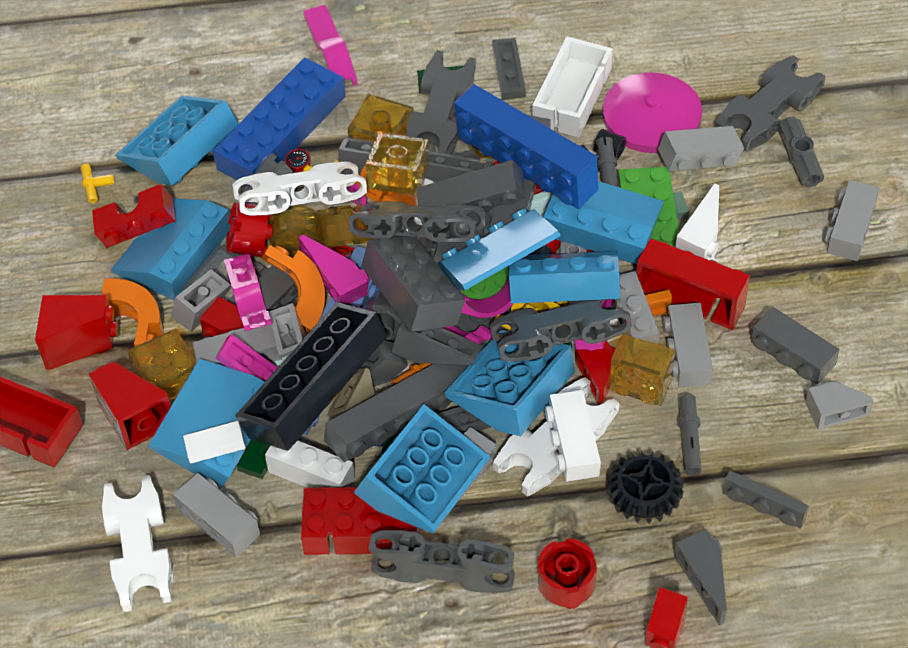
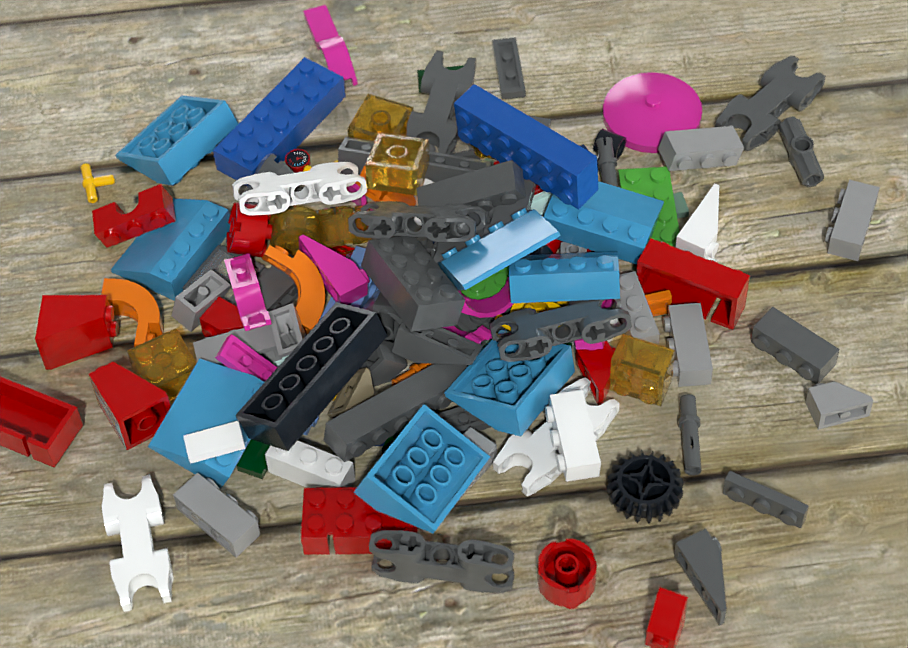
white piece [532,36,613,138] -> none

